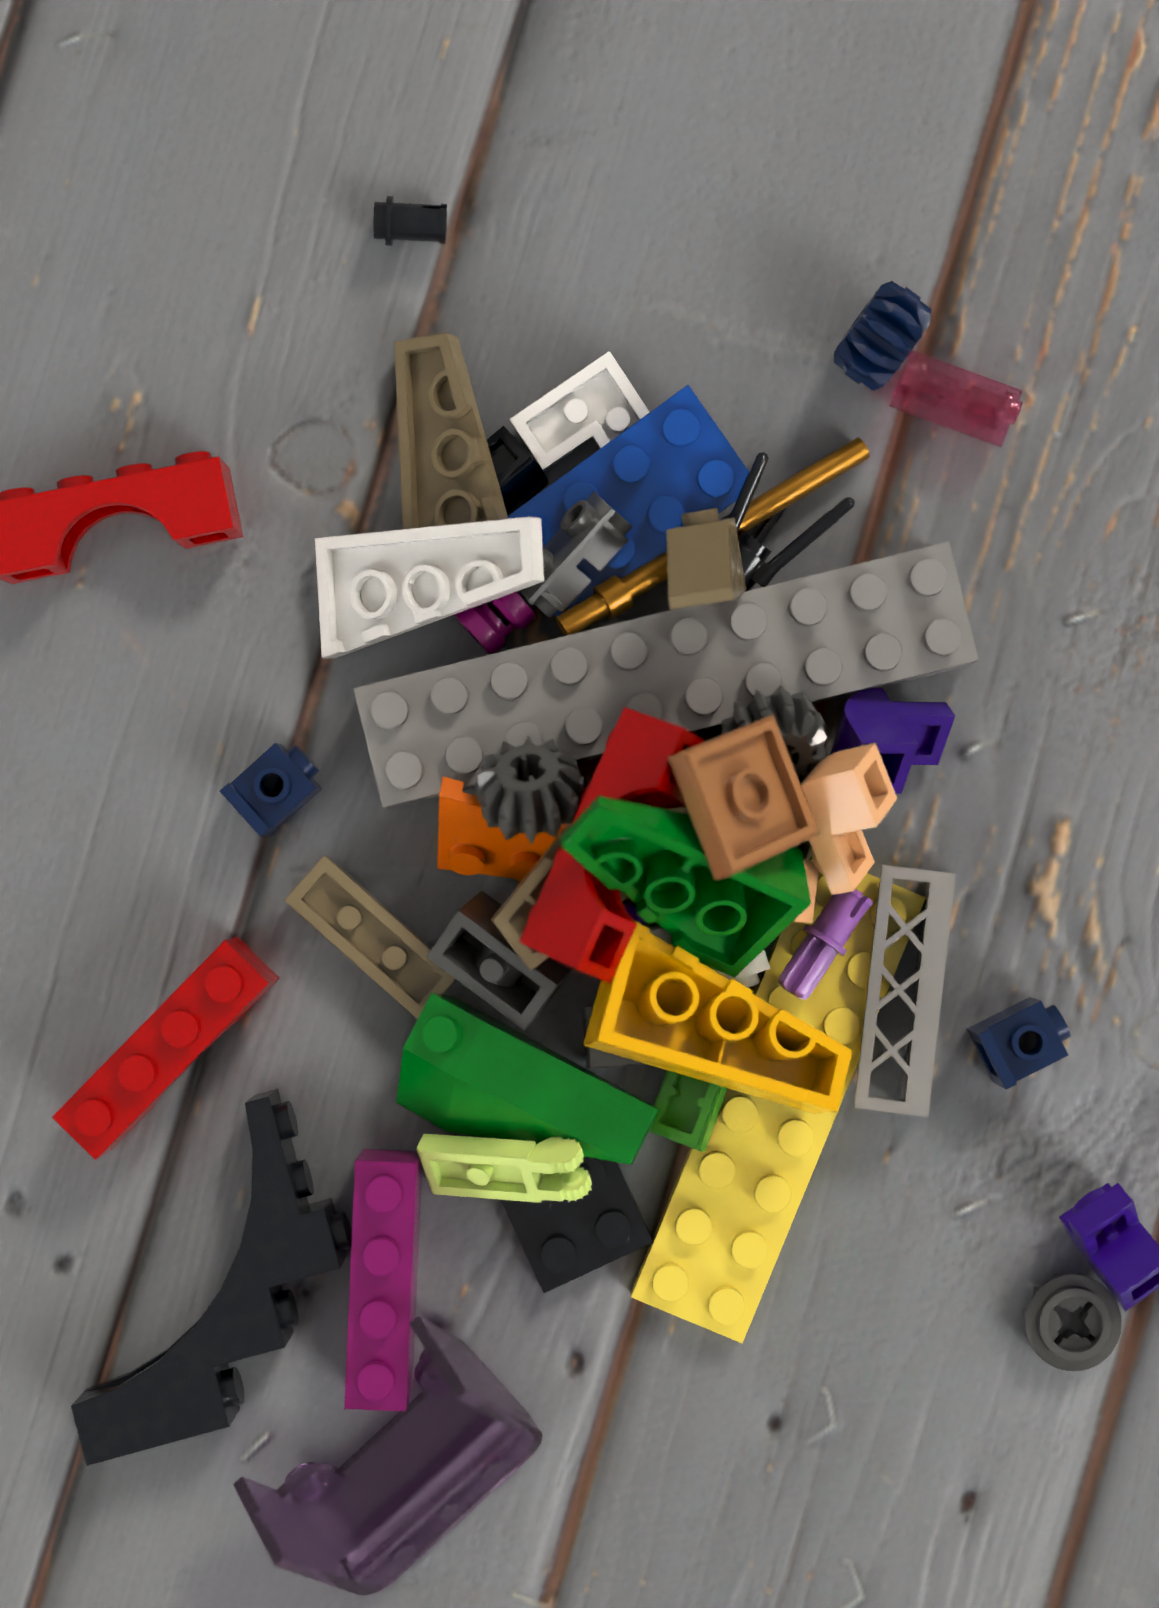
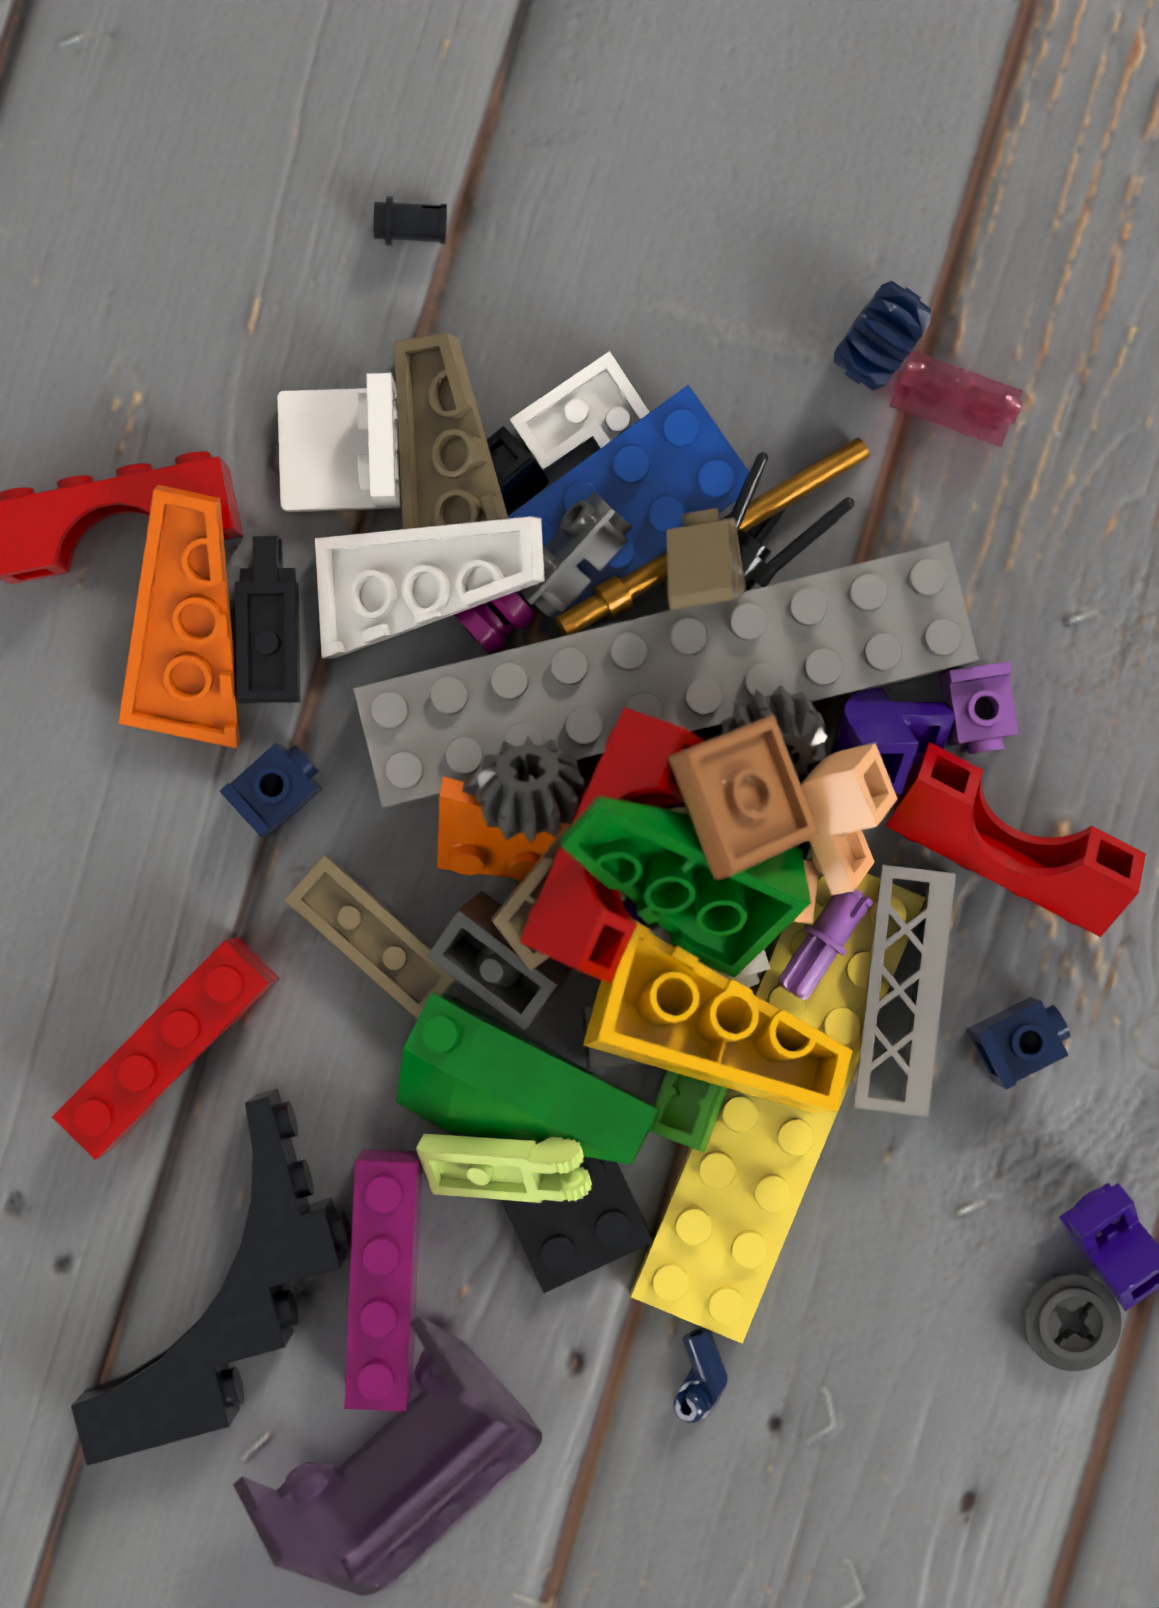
none -> orange wing [118,485,241,748]
none -> black hinge [235,536,301,704]
none -> white bracket [277,373,401,512]
none -> dark blue arm [674,1328,728,1423]
none -> red arch [885,742,1146,937]
none -> medium lavender brick [939,661,1019,754]

